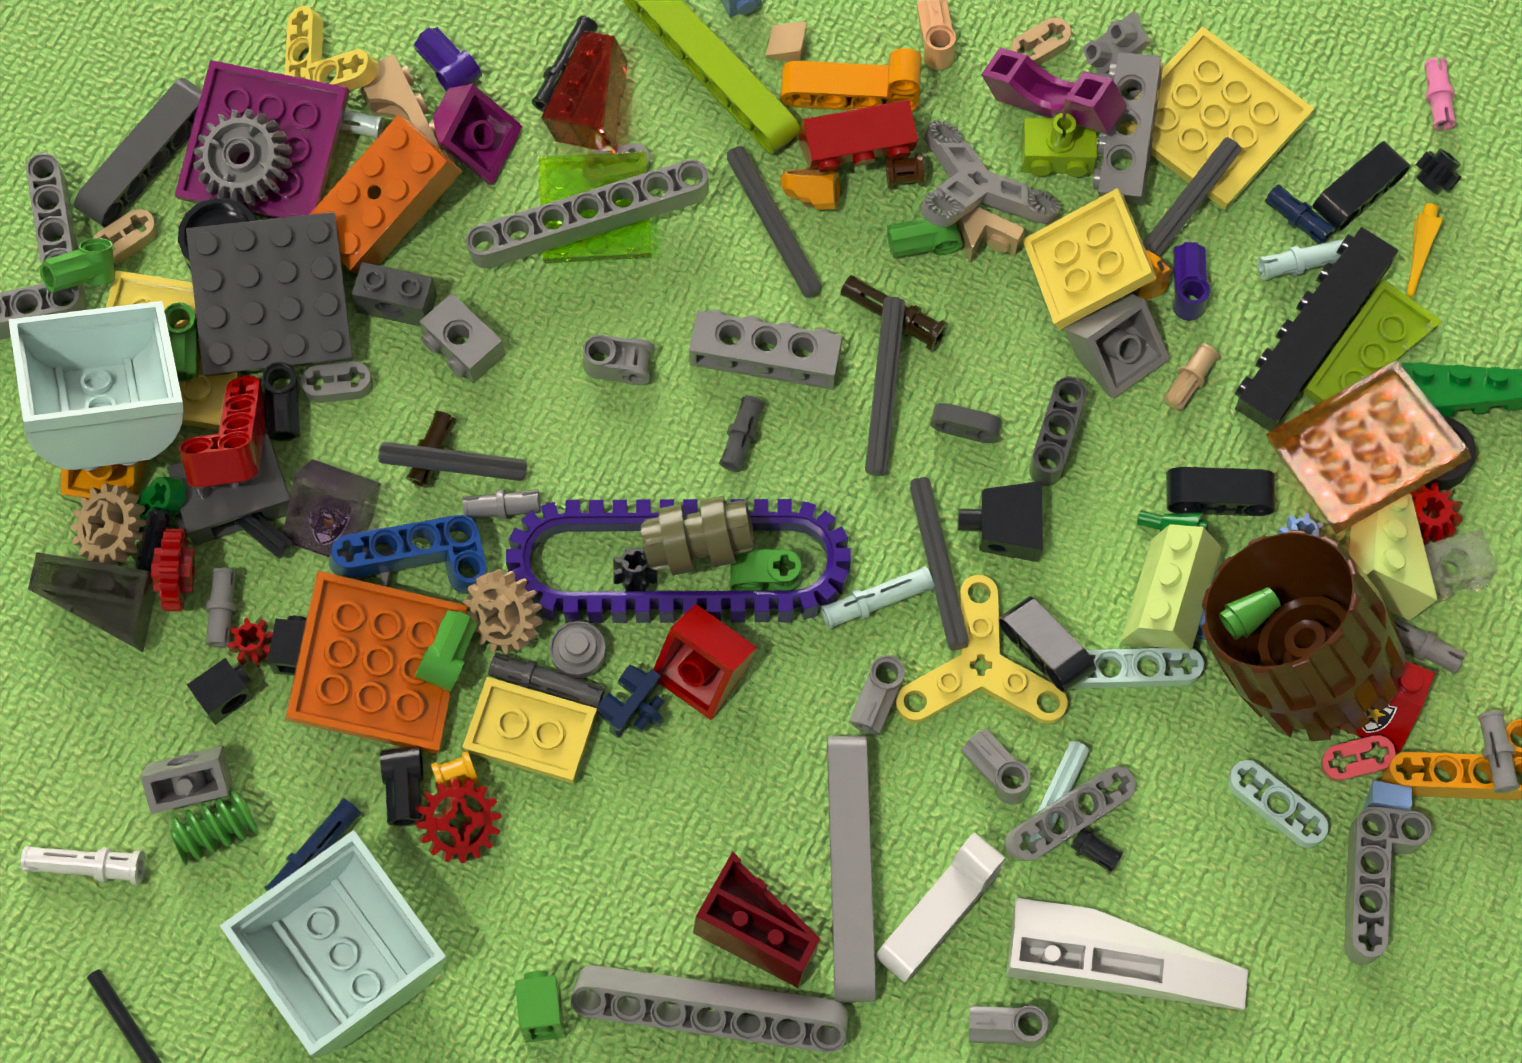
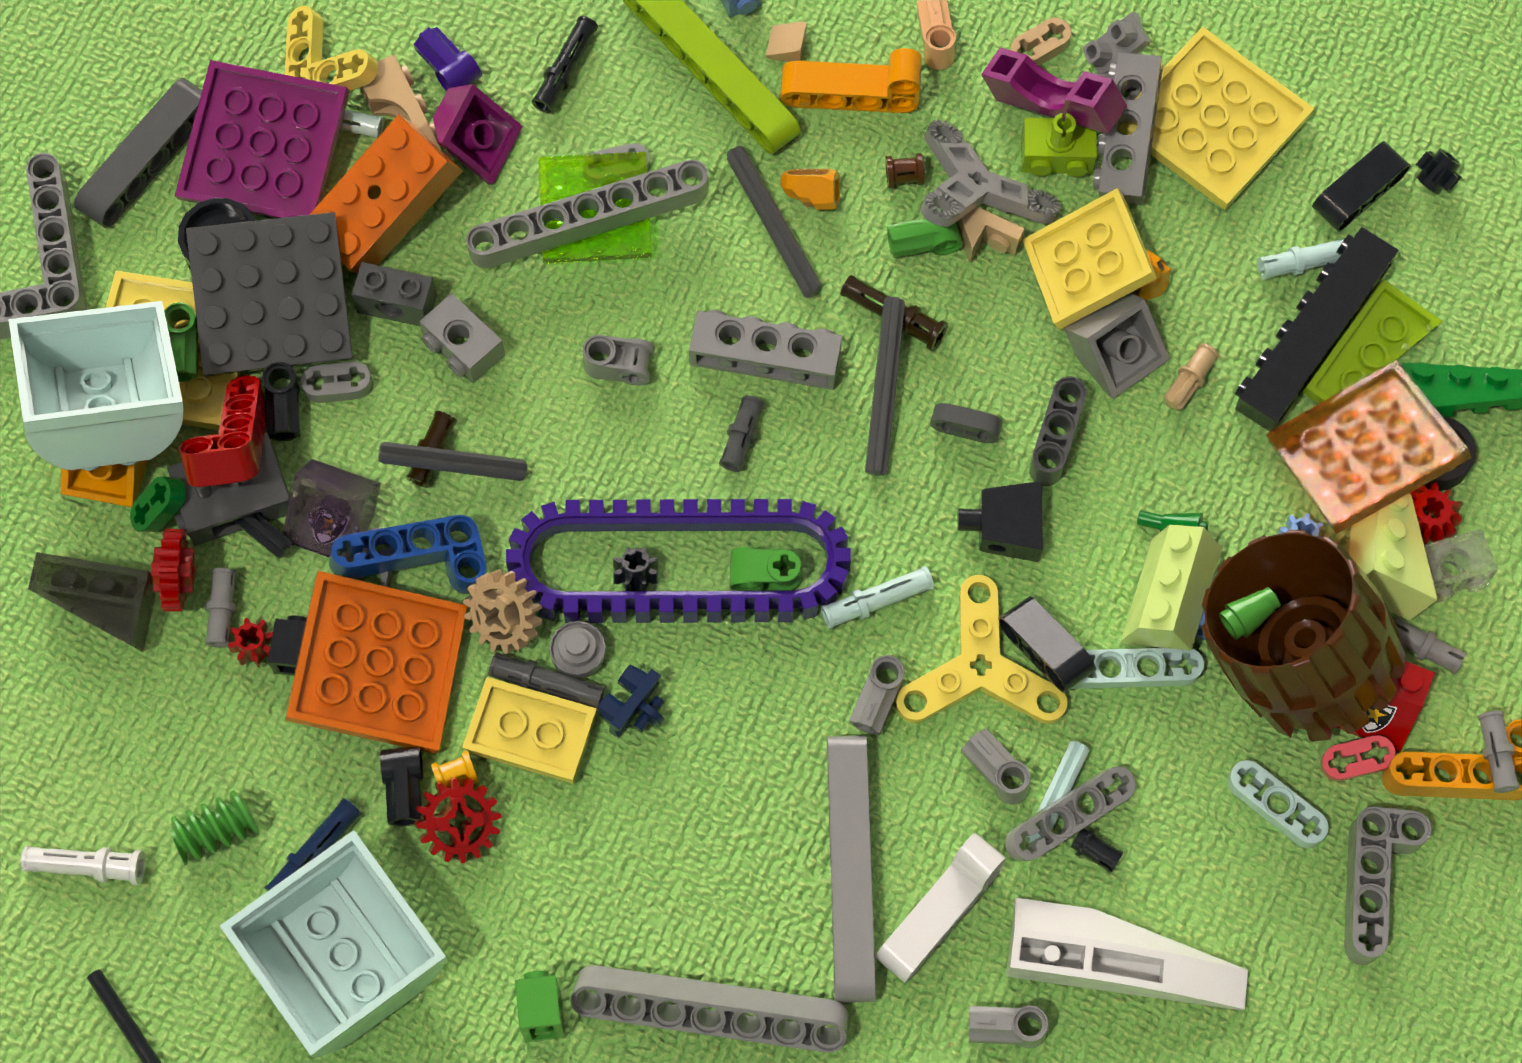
bright green piece [39,238,115,293] -> none
tan gear [70,483,146,567] -> none
tan beam [93,209,158,265] -> none
black axle [135,507,171,576] -> none
light grey brick [141,746,233,814] -> none
black brick [187,658,253,725] -> none
light grey gear [193,109,292,207] -> none
bright green piece [415,610,478,692] -> none
light grey pin [463,489,541,520] -> none
clear red wedge [541,30,628,154] -> none
olive piece [641,496,755,576] -> none
red slope [653,604,757,720] -> none
dark red wedge [693,851,820,988] -> none
red slope [798,100,918,172] -> none
dark grey axle [910,477,969,651] -> none
dark grey axle [1143,137,1241,257] -> none
black beam [1166,467,1276,516] -> none
dark purple piece [1172,242,1210,321] -> none
dark blue pin [1265,184,1335,244] -> none
light blue slope [1363,780,1412,810] -> none
yellow piece [1406,203,1444,297] -> none
bright pink pin [1424,57,1456,131] -> none

